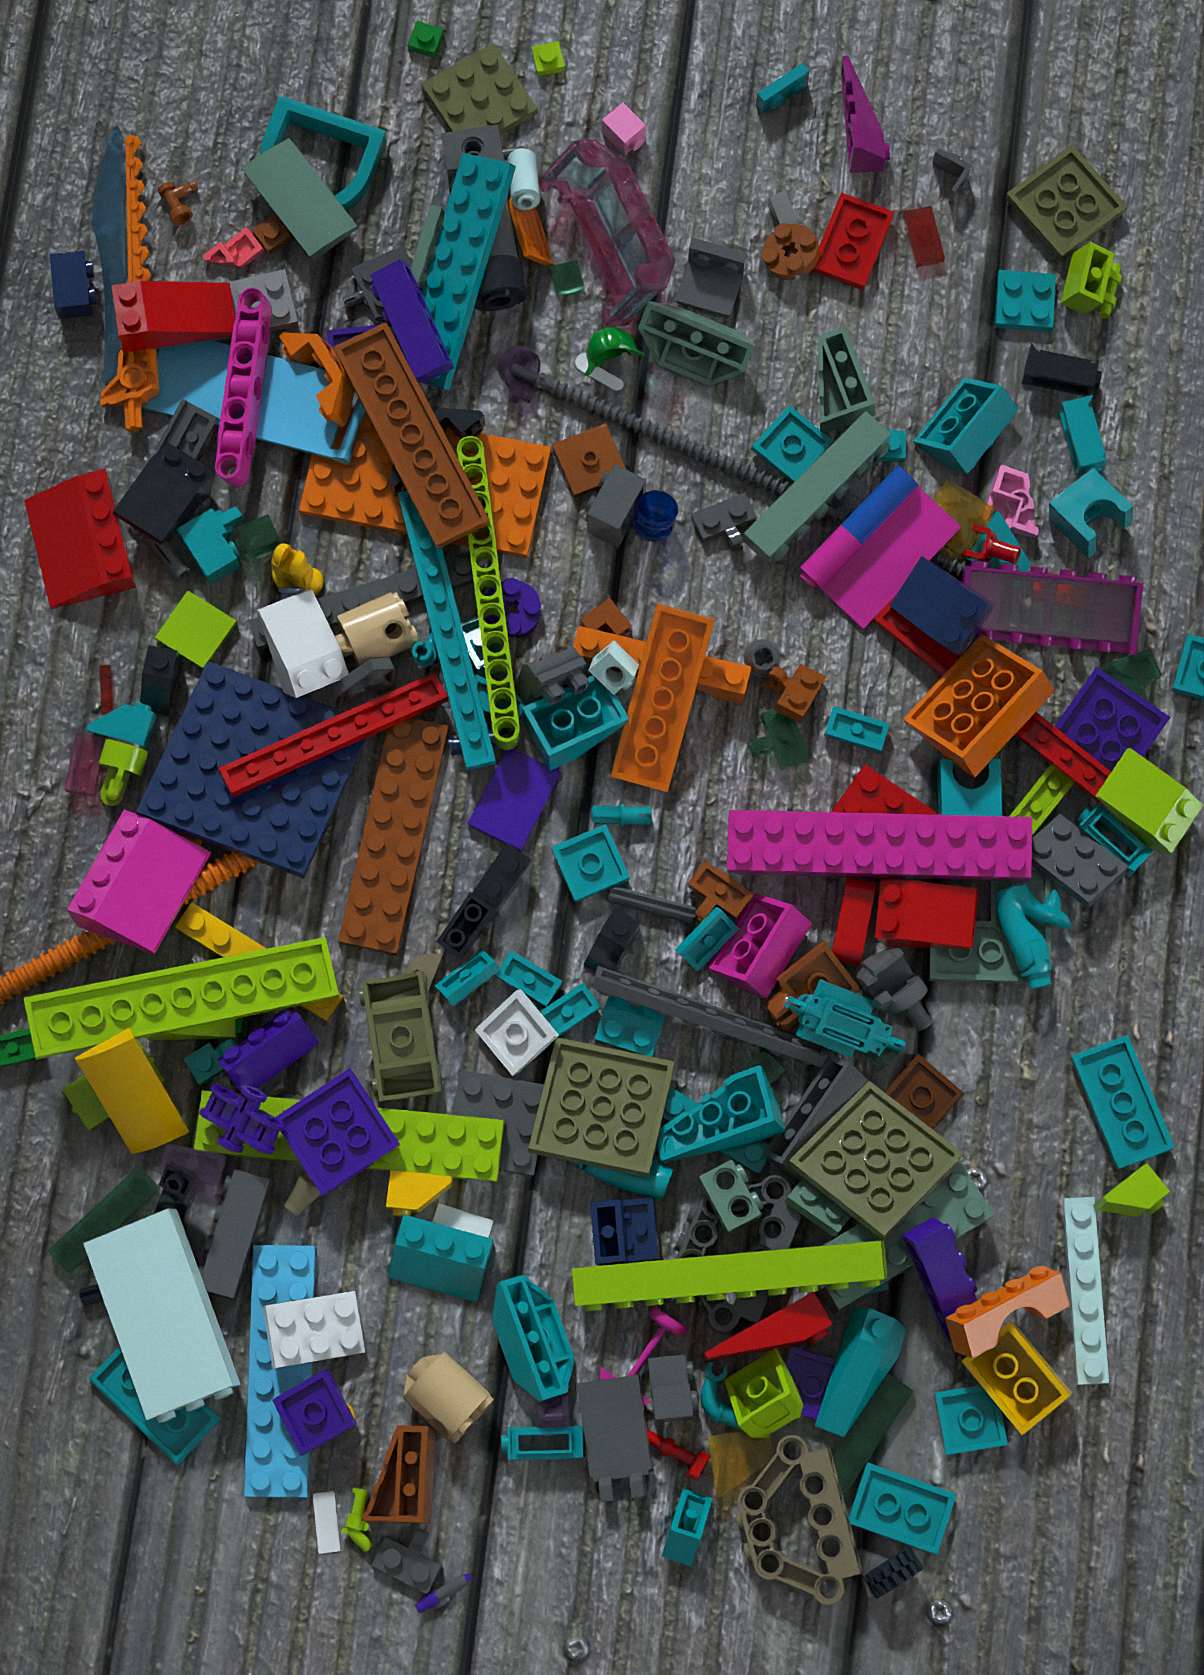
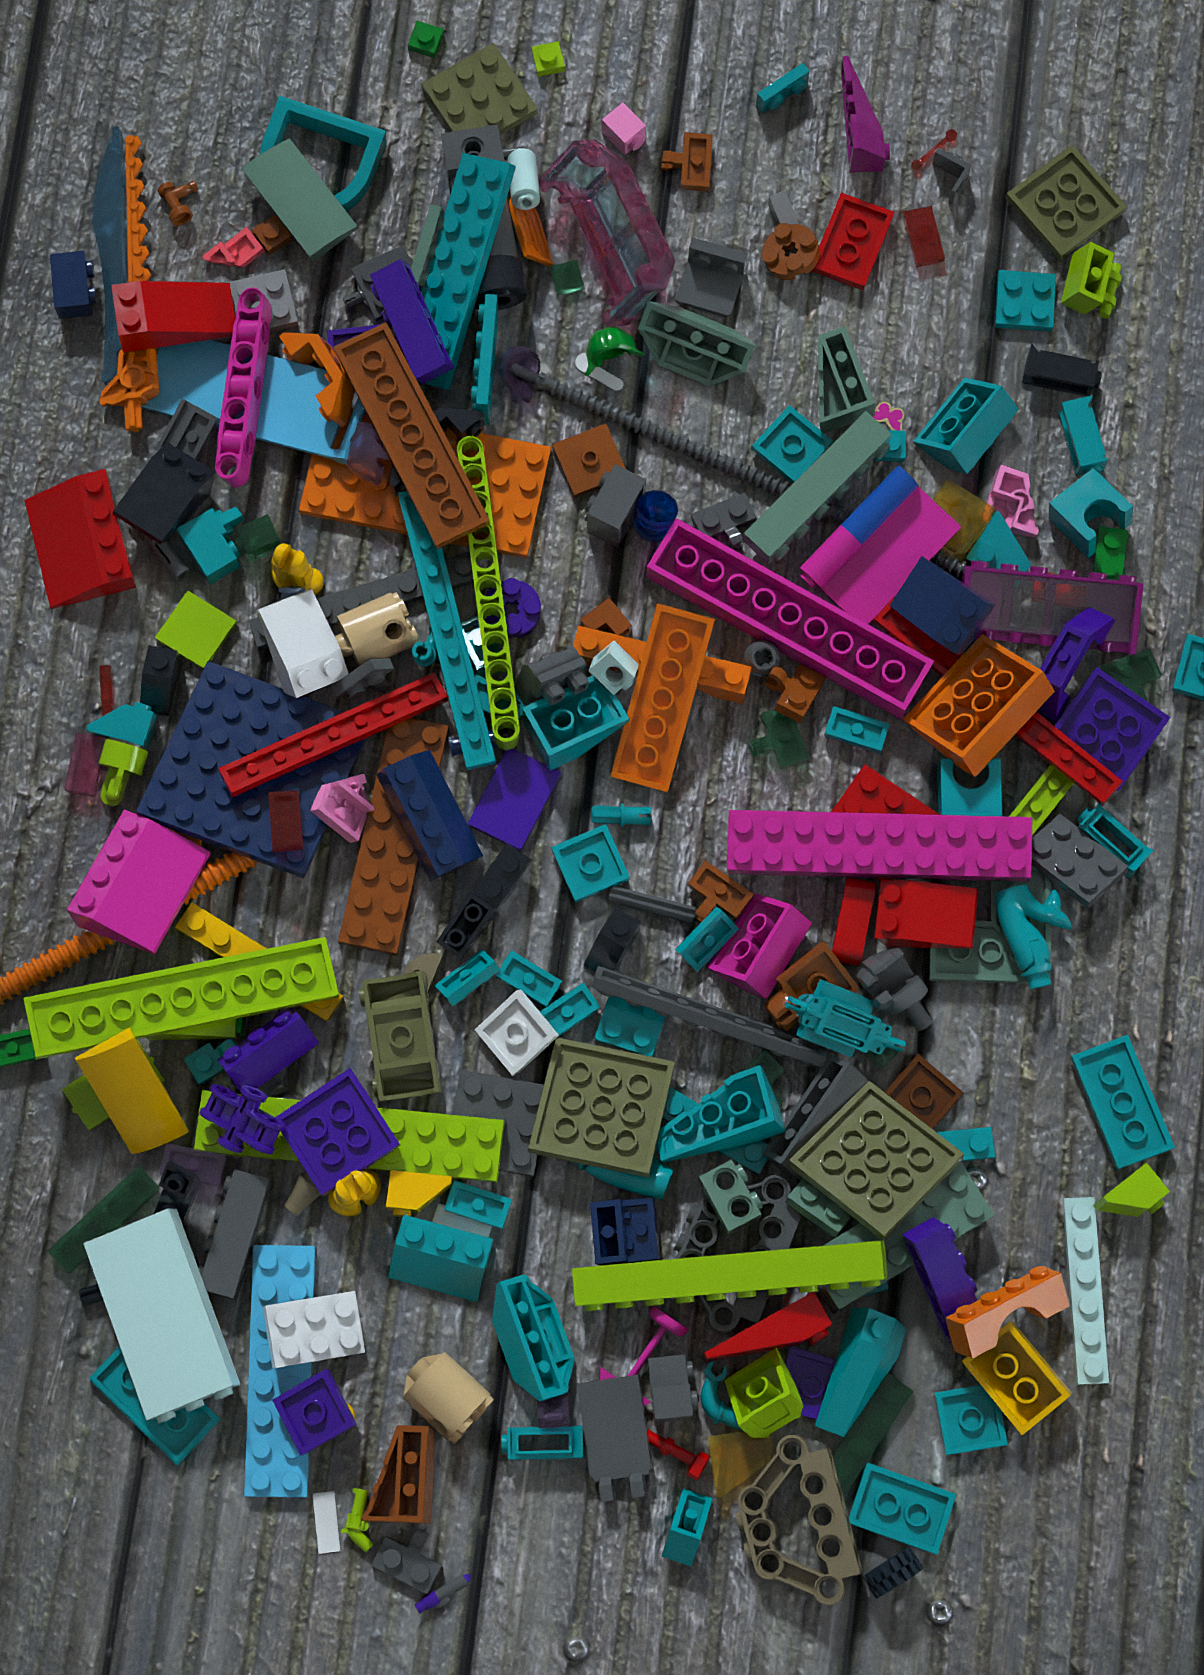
red piece [962,524,1021,565] -> none
lime slope [1096,748,1203,854] -> none
none -> clear red plate [268,790,303,852]
none -> bright pink slope [310,774,374,843]
none -> yellow piece [328,1169,382,1217]
none -> hair [347,422,390,485]
none -> dark blue slope [377,749,483,882]
none -> teal plate [444,1180,512,1230]
none -> teal plate [471,294,499,425]
none -> dark pink brick [646,518,934,720]
none -> dark orange plate [661,132,713,192]
none -> dark pink sticker [872,402,904,431]
none -> clear red hinge [911,129,957,171]
none -> teal plate [937,1127,995,1162]
none -> dark purple slope [1036,607,1116,723]
none -> green plate [1092,526,1128,580]

